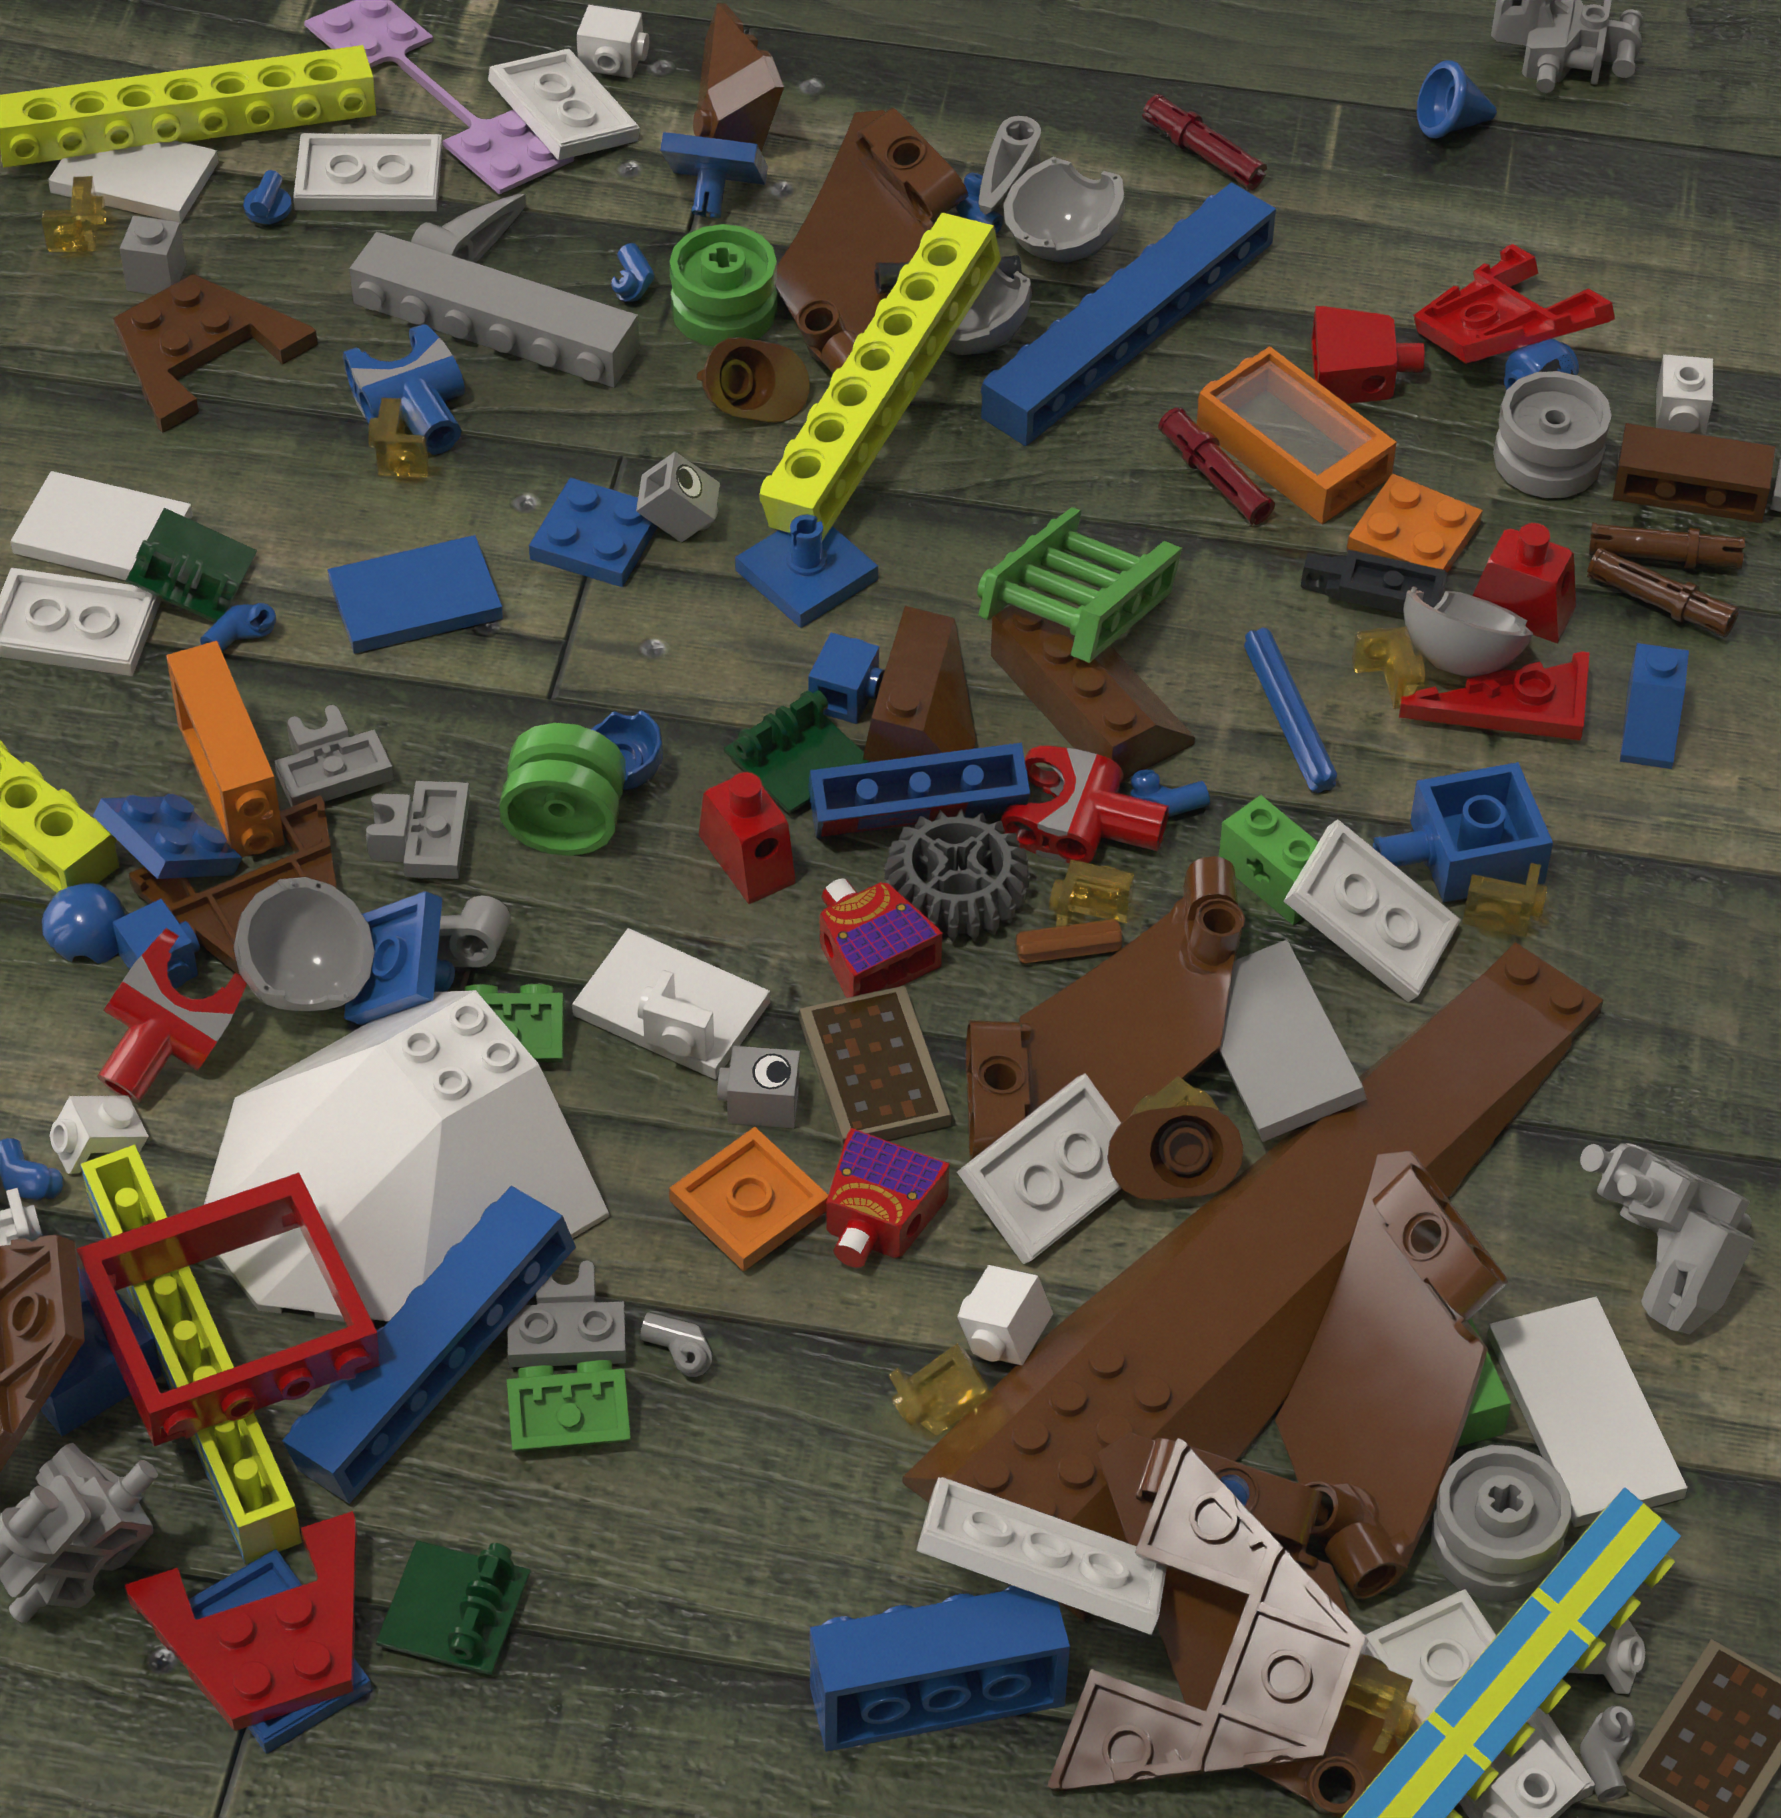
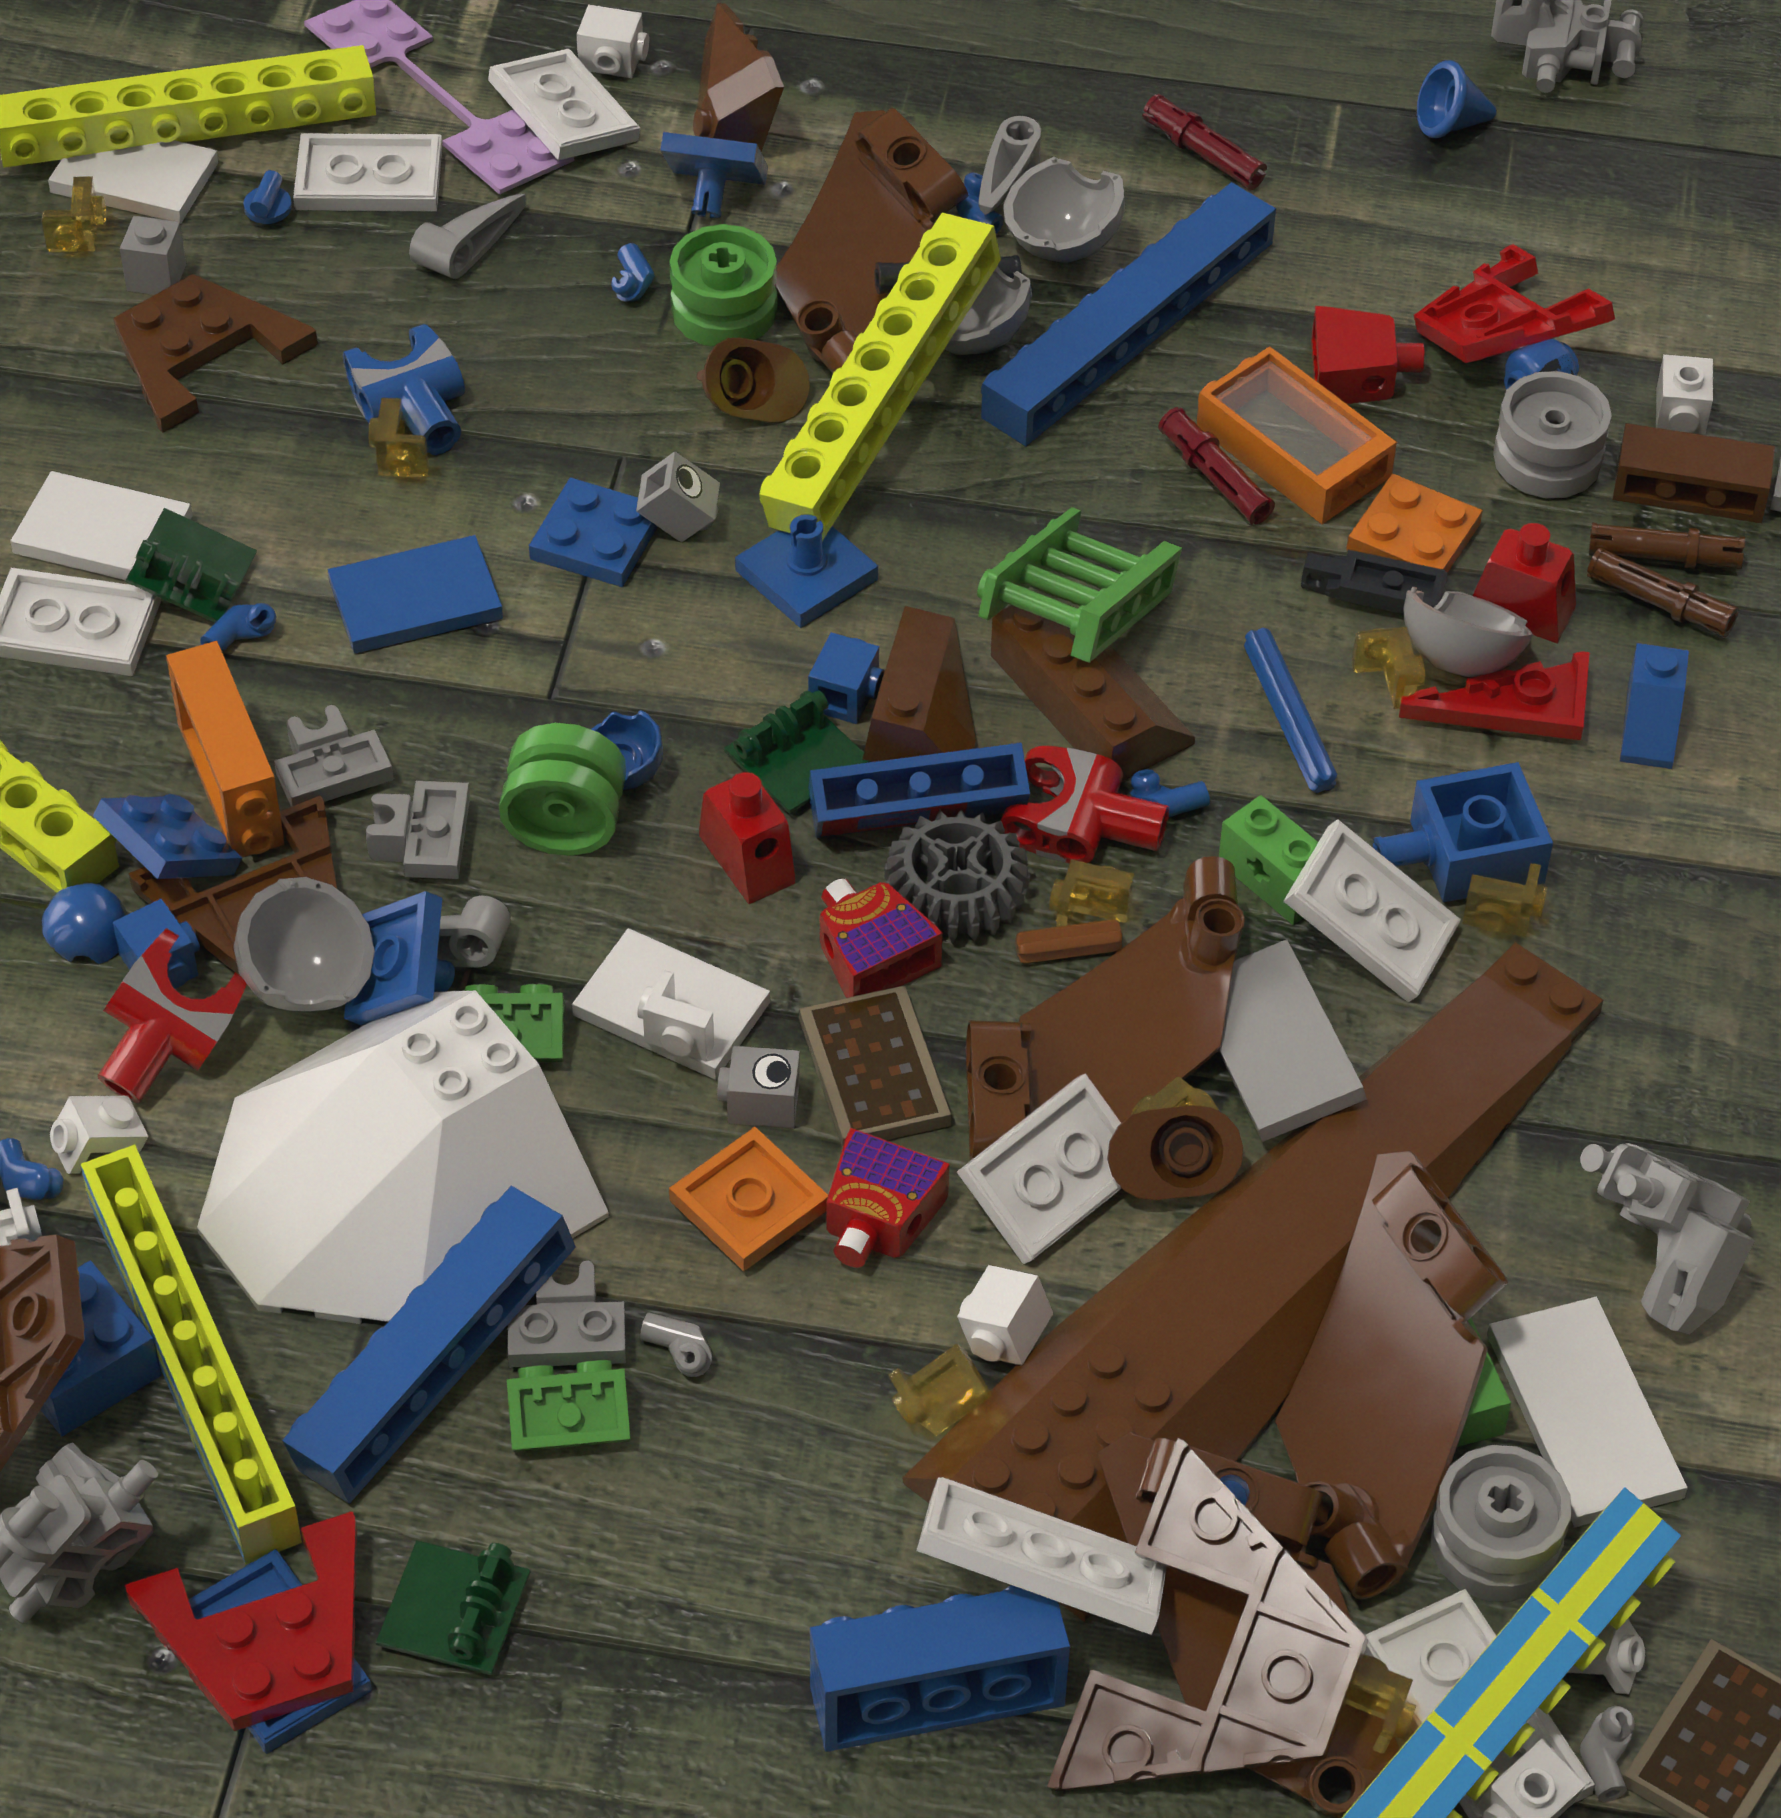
red window [76,1172,379,1447] -> none
light grey brick [350,231,639,388] -> none

